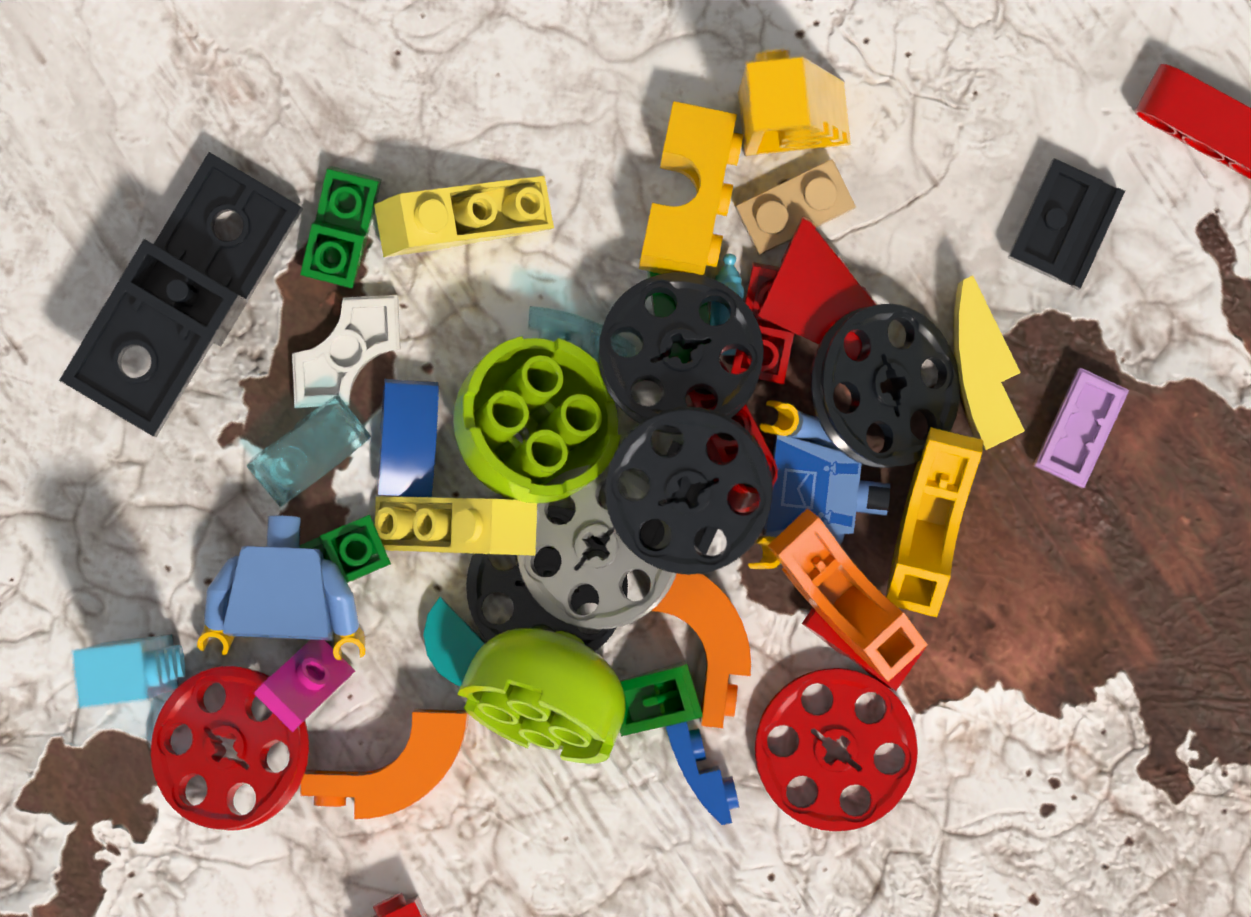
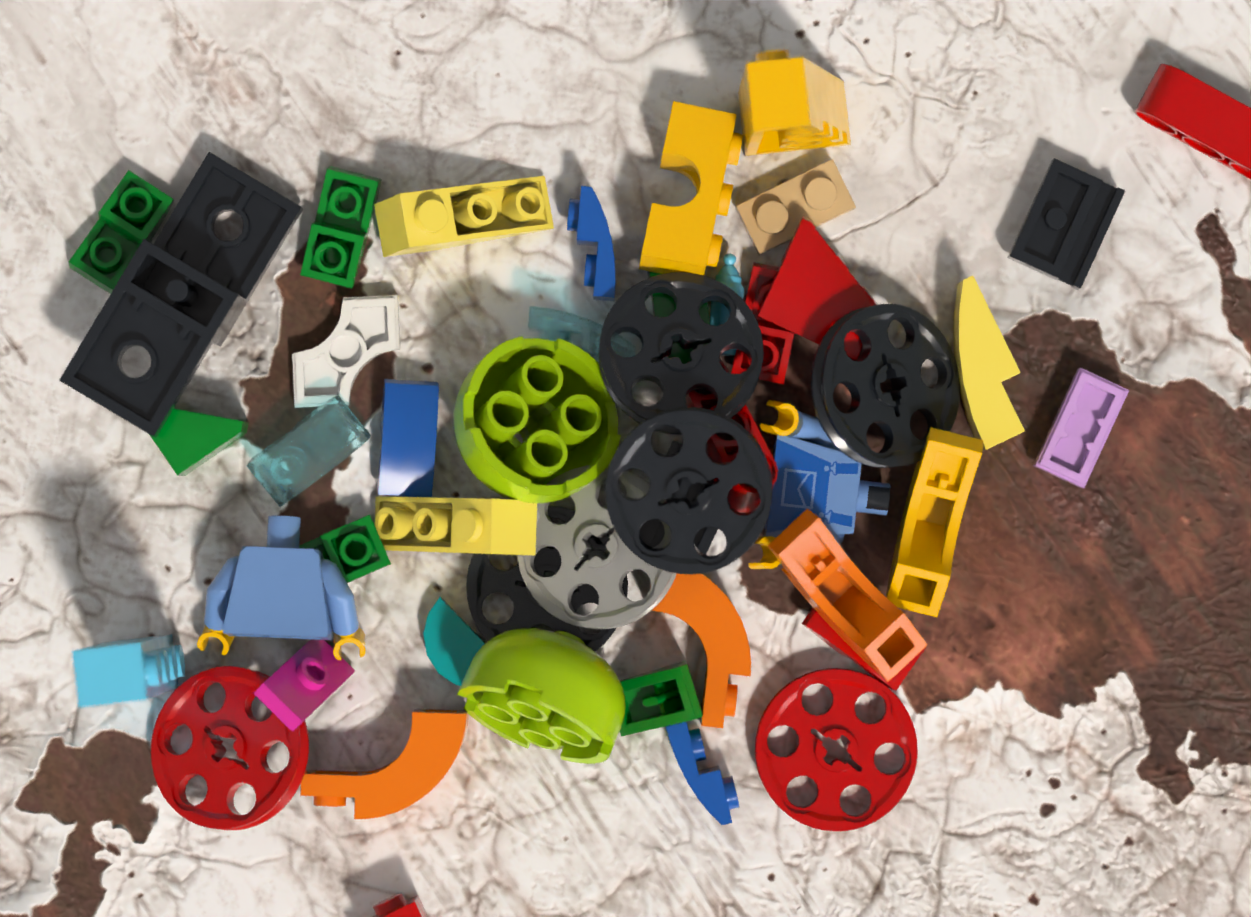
none -> green slope [68,170,174,294]
none -> green slope [150,409,249,476]
none -> blue slope [567,186,616,301]

